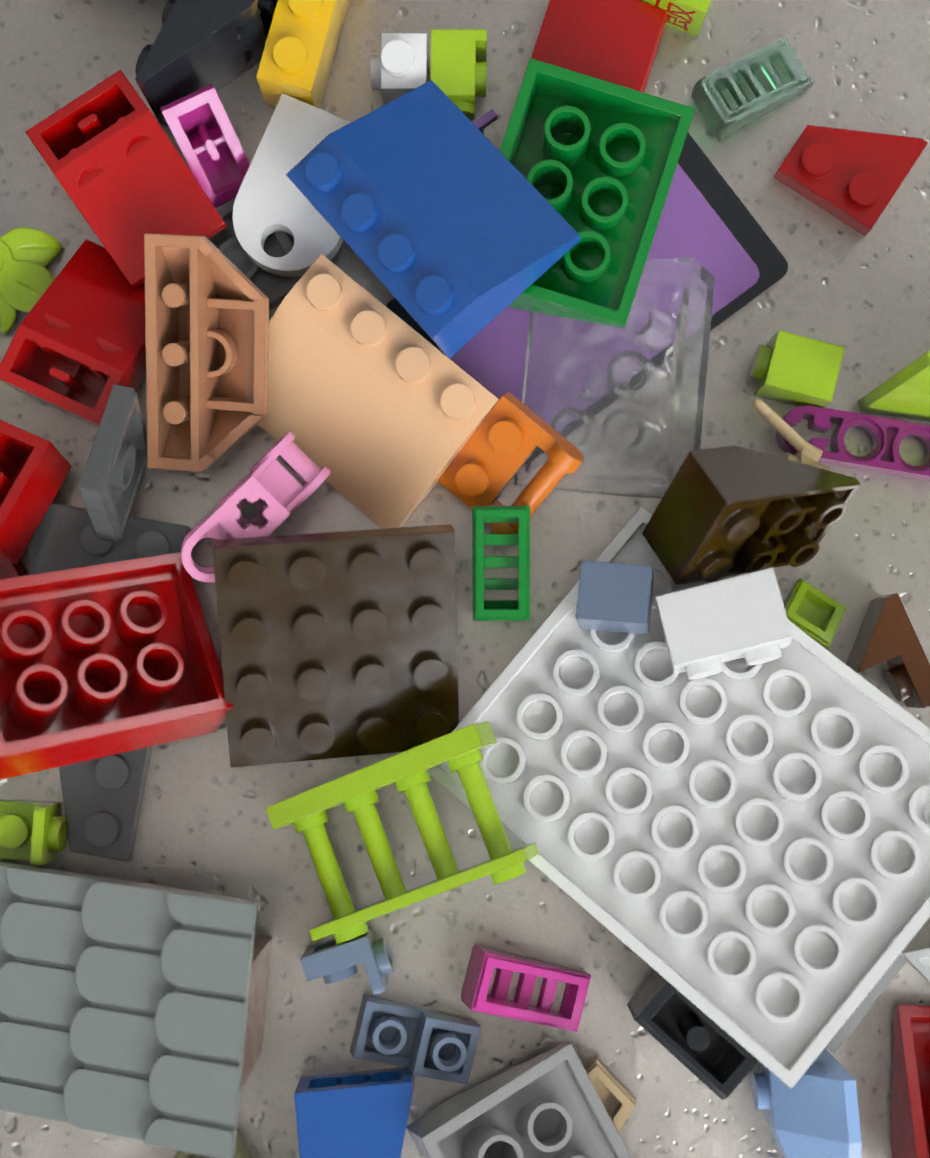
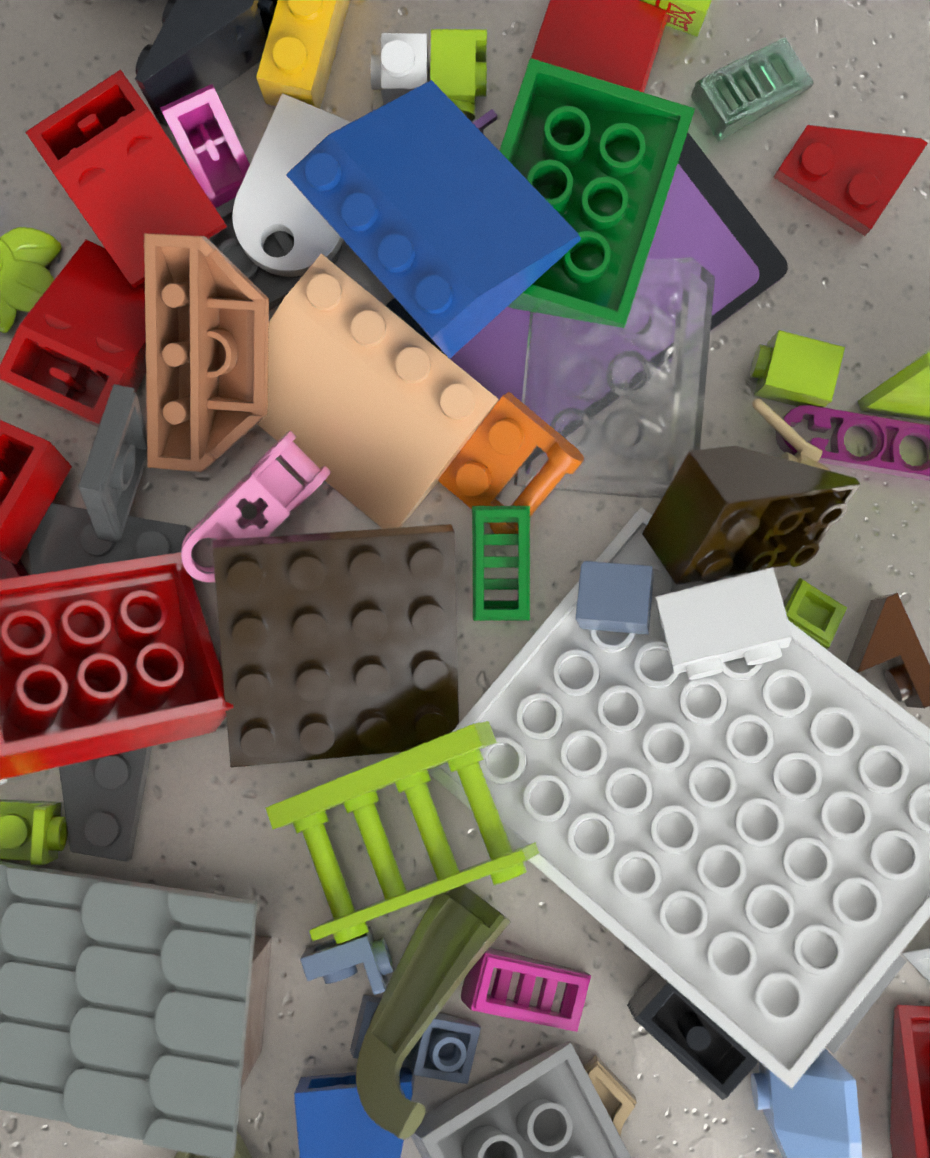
none -> olive animal [356,885,511,1140]

